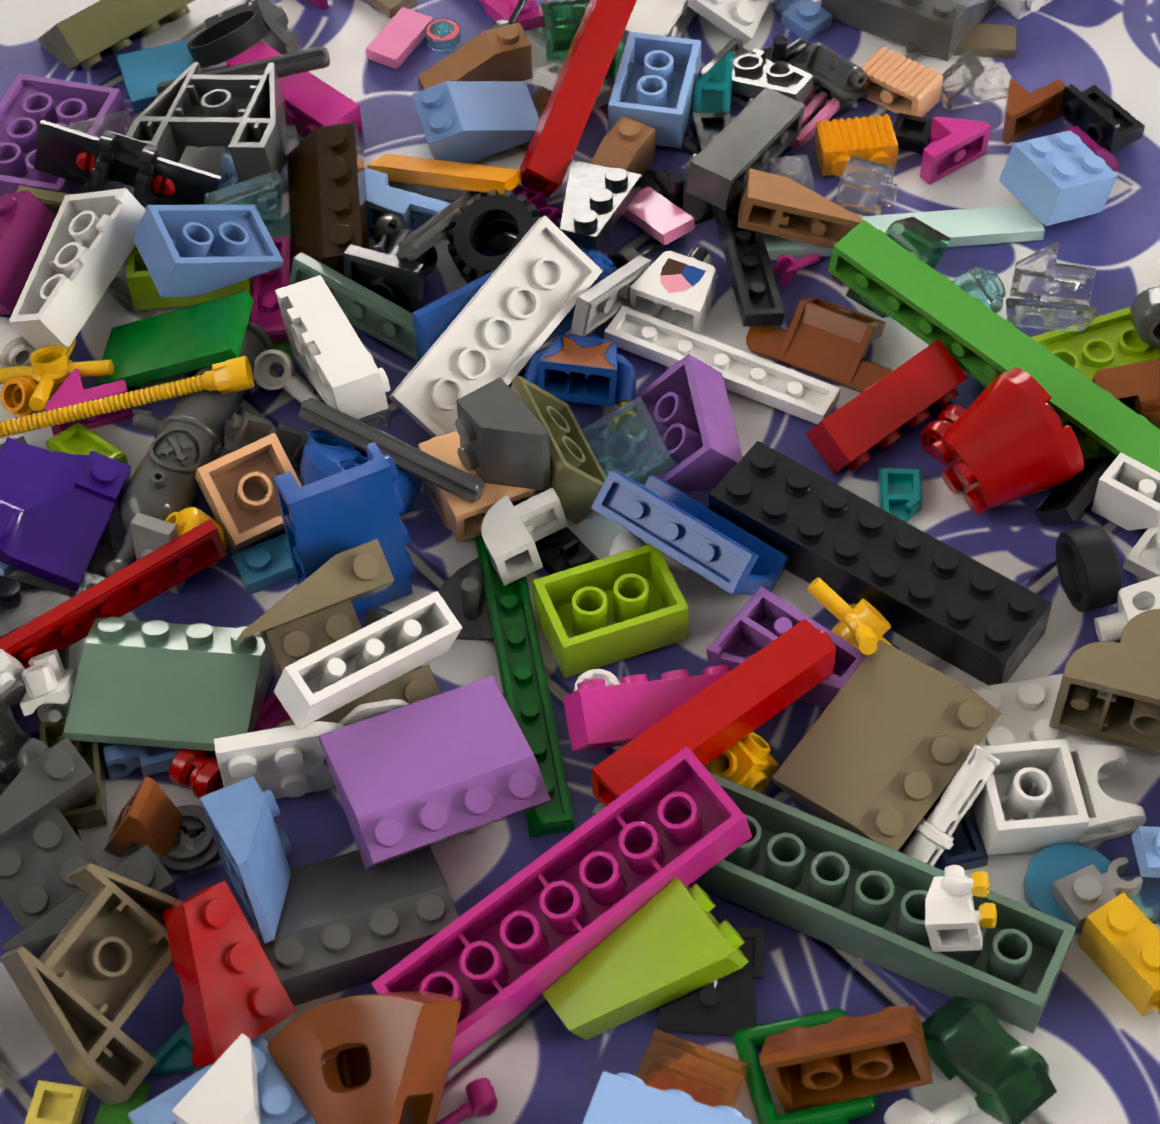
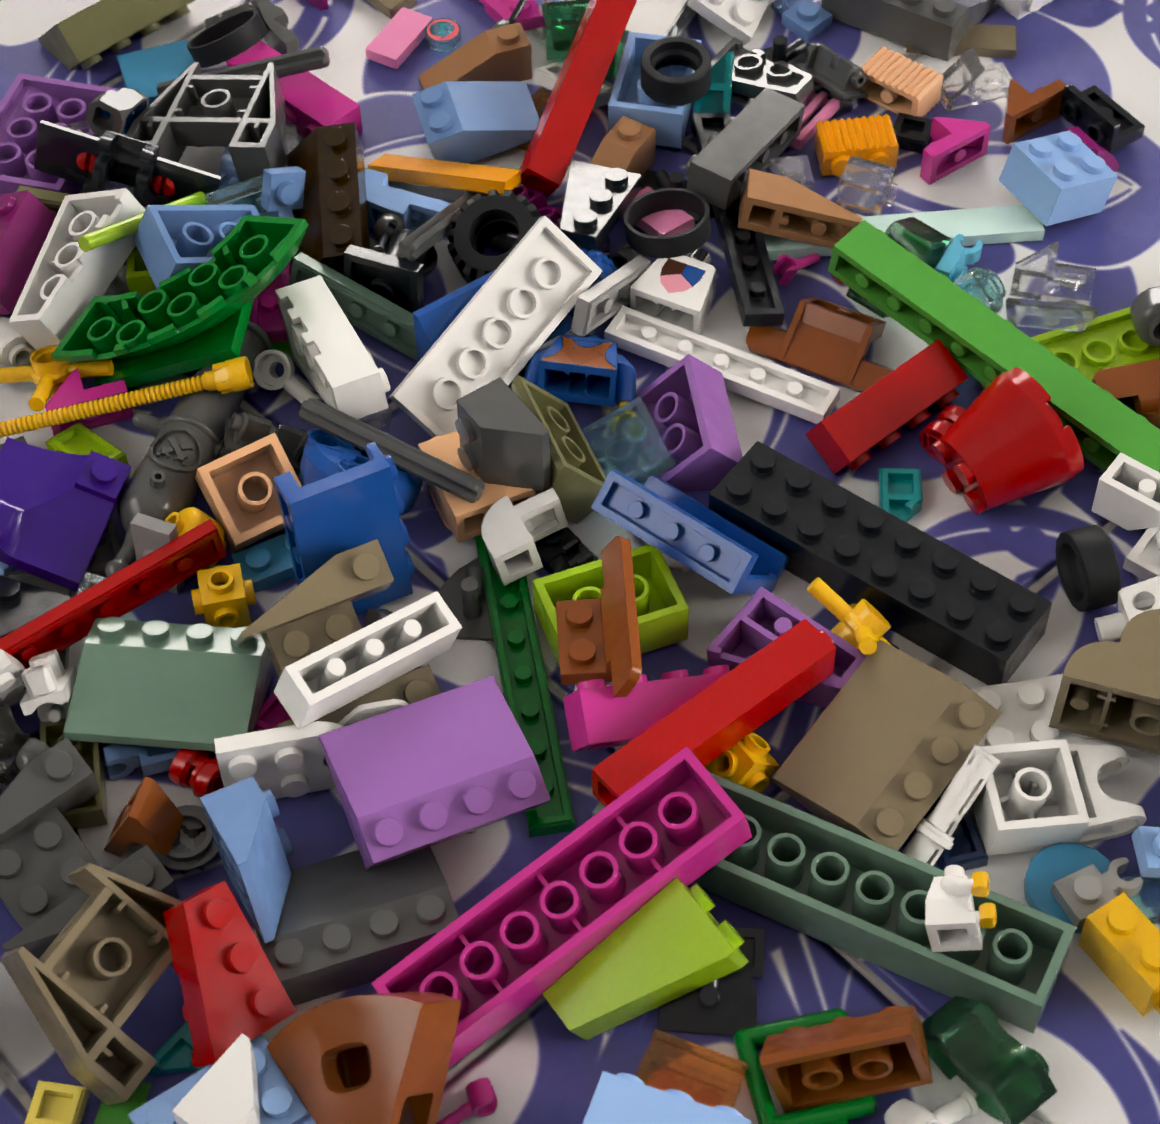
light orange plate [1,376,37,417] -> none
black plate [1035,456,1113,525] -> none
none -> green brick [51,215,308,362]
none -> lime bar [78,191,207,252]
none -> dark grey rock [85,88,149,136]
none -> yellow brick [191,563,257,628]
none -> medium blue plate [261,166,306,218]
none -> dark orange plate [556,536,642,697]
none -> black tyre [624,188,712,258]
none -> black tyre [641,37,712,106]
none -> medium azure plate [935,234,983,287]

